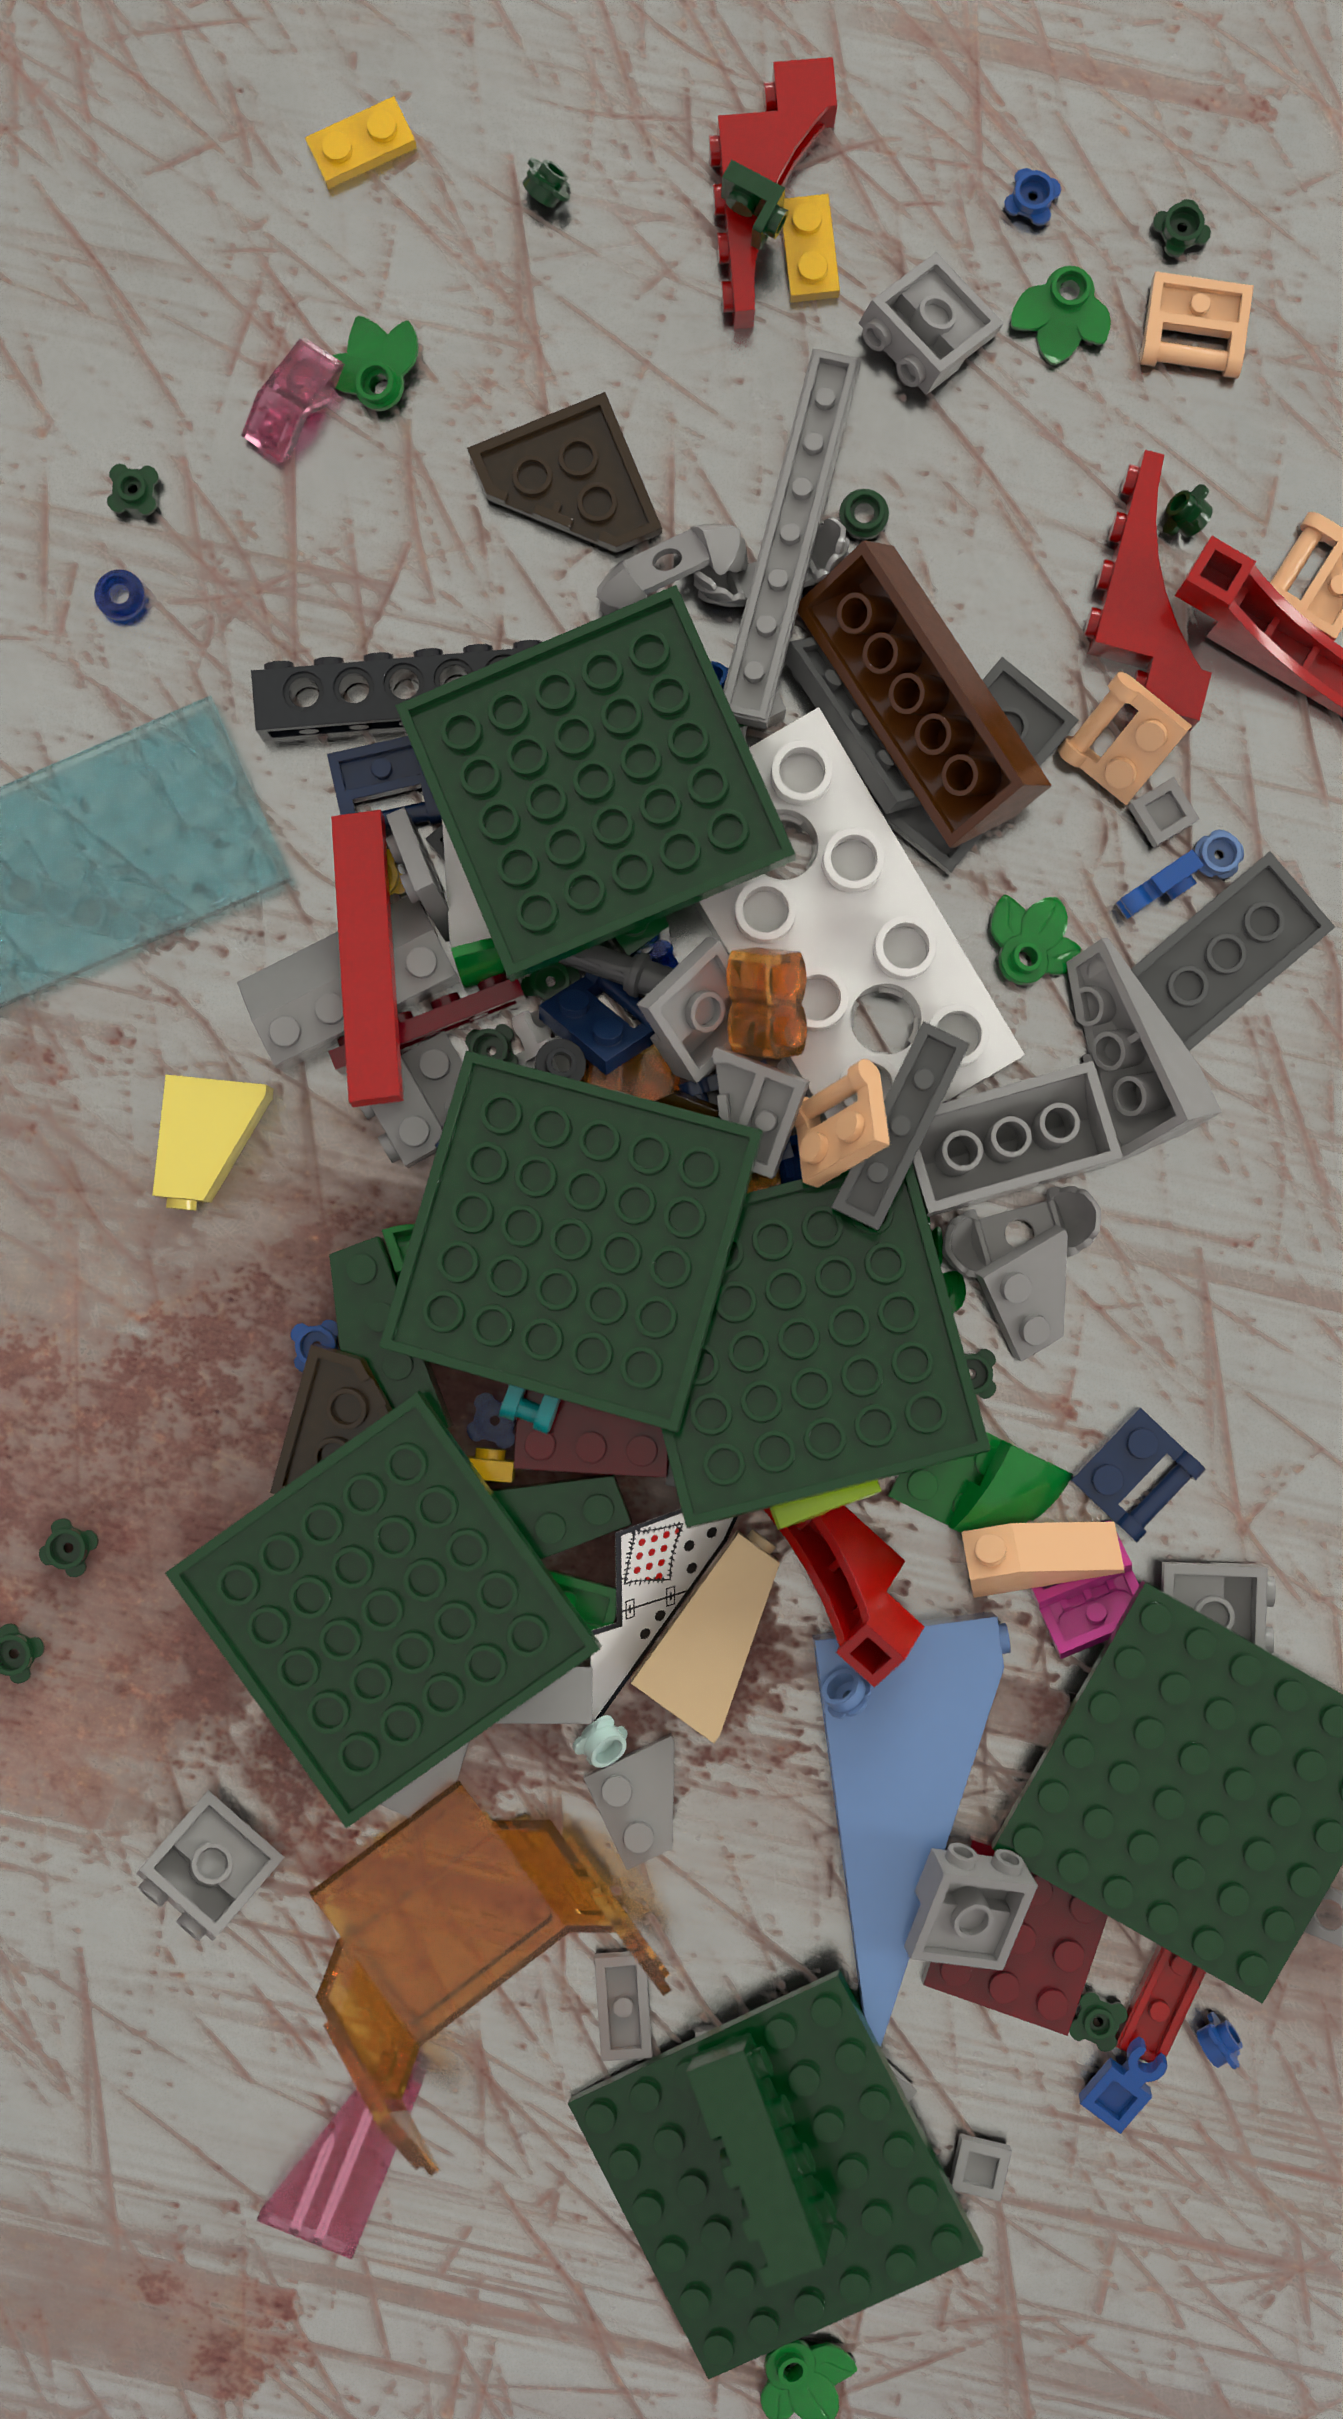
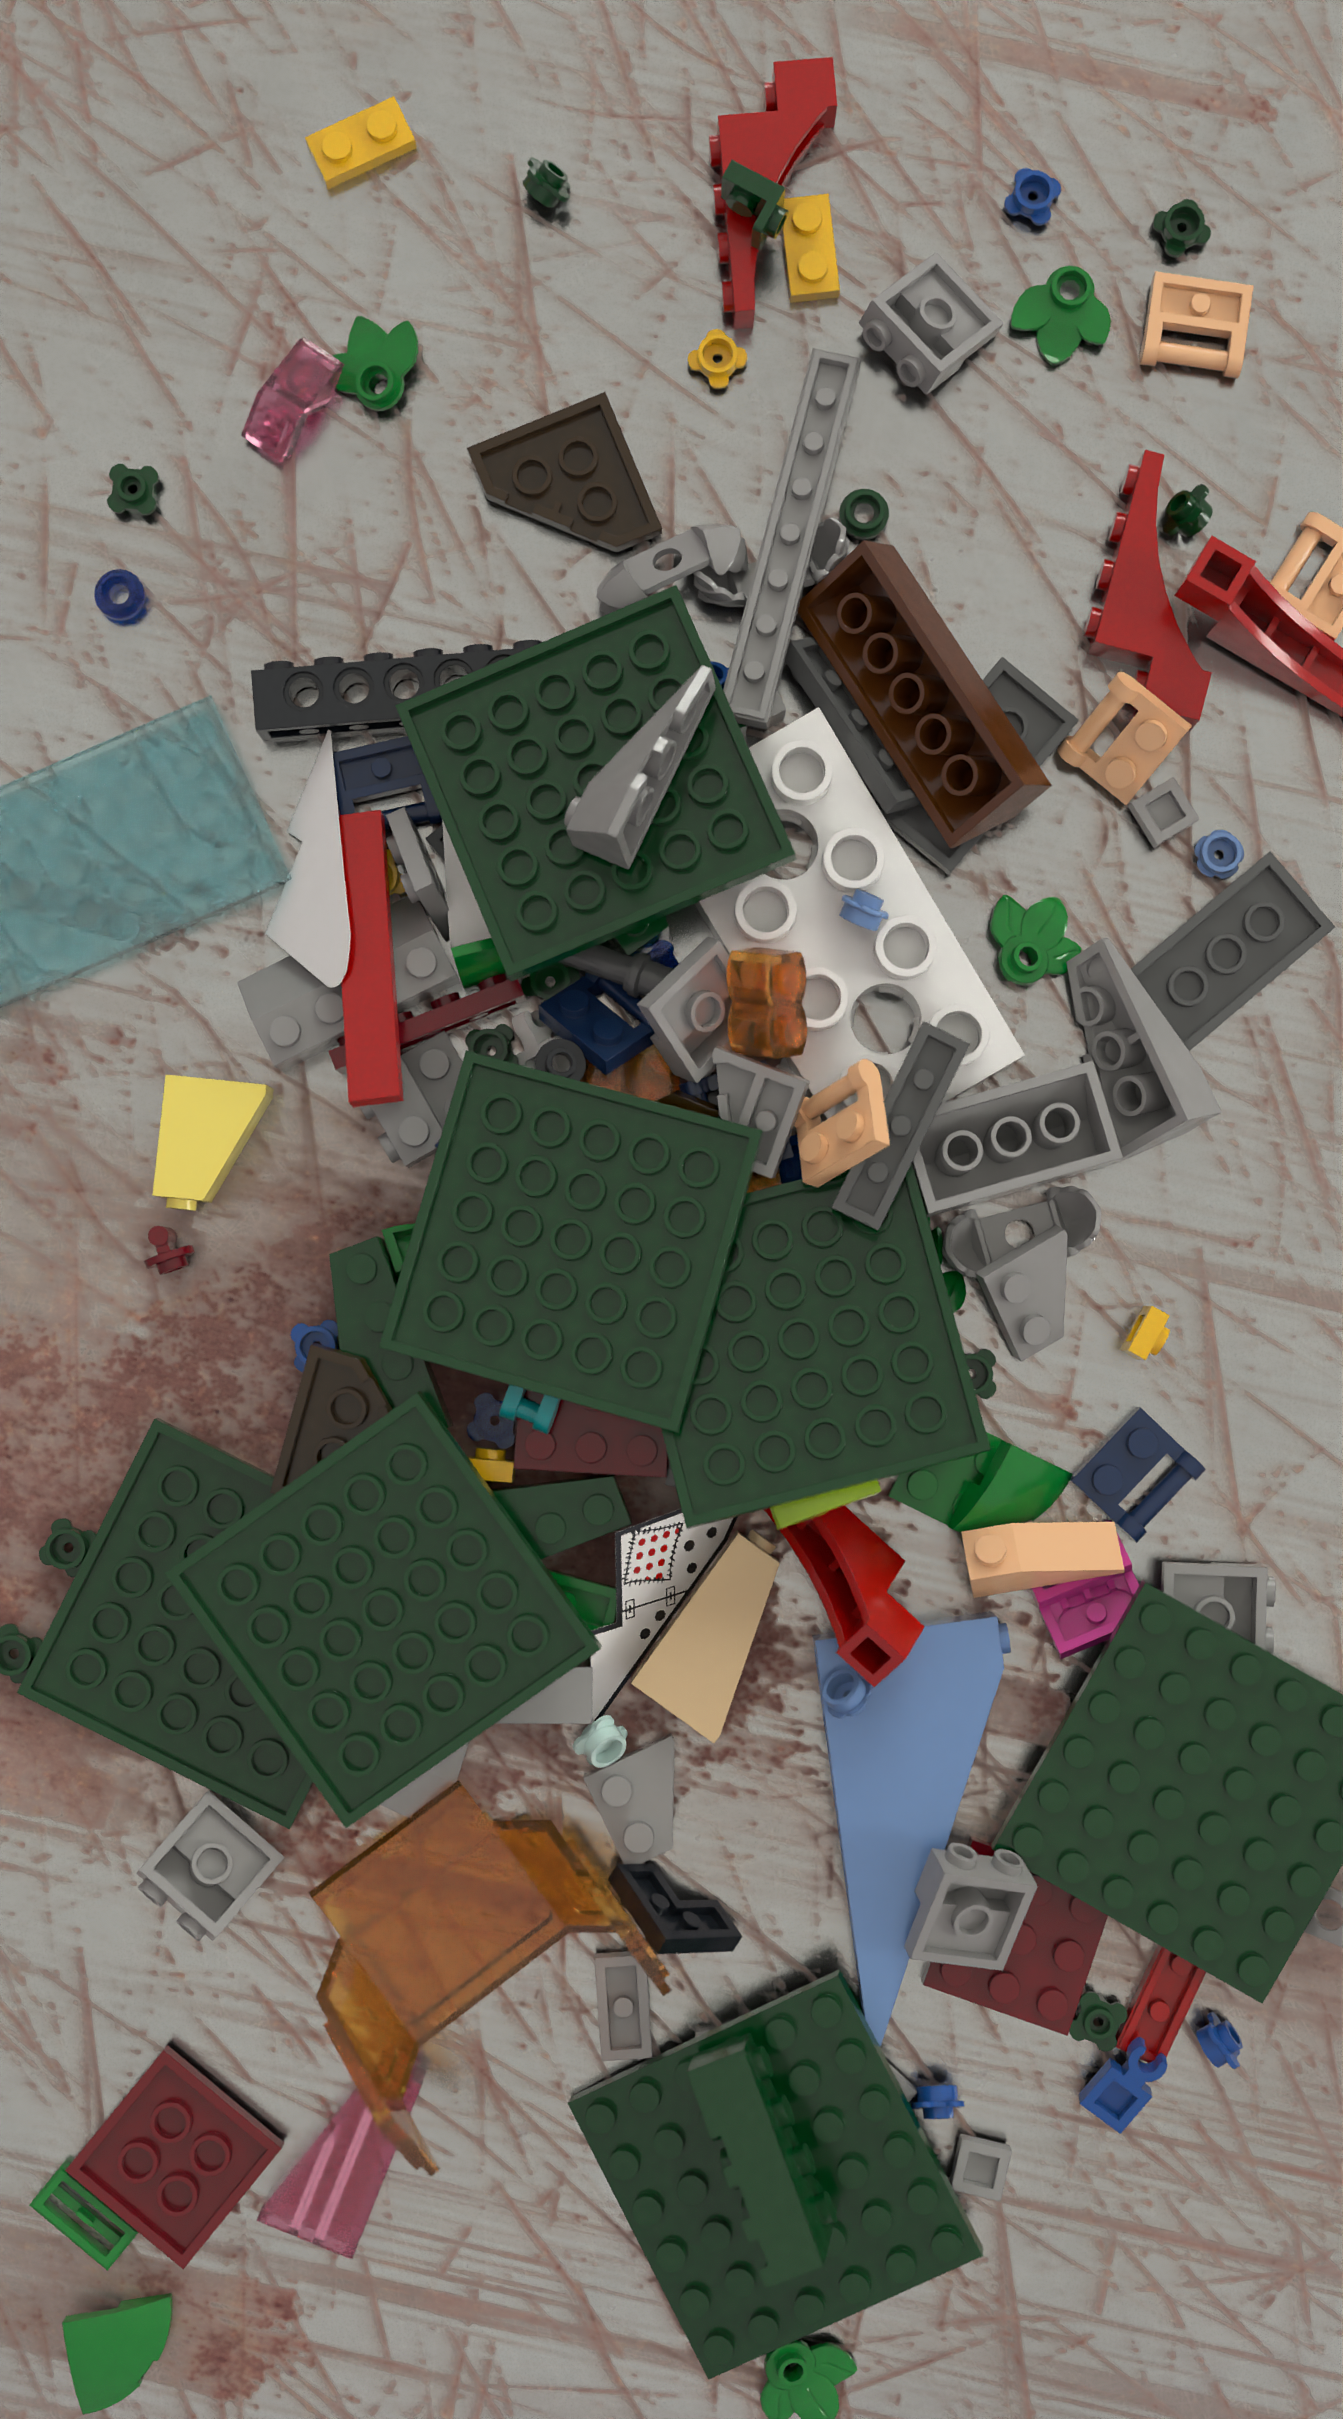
blue plate [1115,849,1204,920] -> none
none -> dark green plate [17,1418,313,1829]
none -> green tile [29,2160,139,2271]
none -> green brick [62,2293,173,2415]
none -> dark red plate [65,2045,284,2269]
none -> dark red plate [144,1226,195,1275]
none -> white sticker [265,730,351,988]
none -> light grey wedge [564,665,716,870]
none -> black plate [607,1864,743,1954]
none -> yellow plate [688,329,747,389]
none -> medium blue plate [839,889,889,931]
none -> blue plate [911,2085,965,2119]
none -> yellow plate [1120,1306,1170,1360]

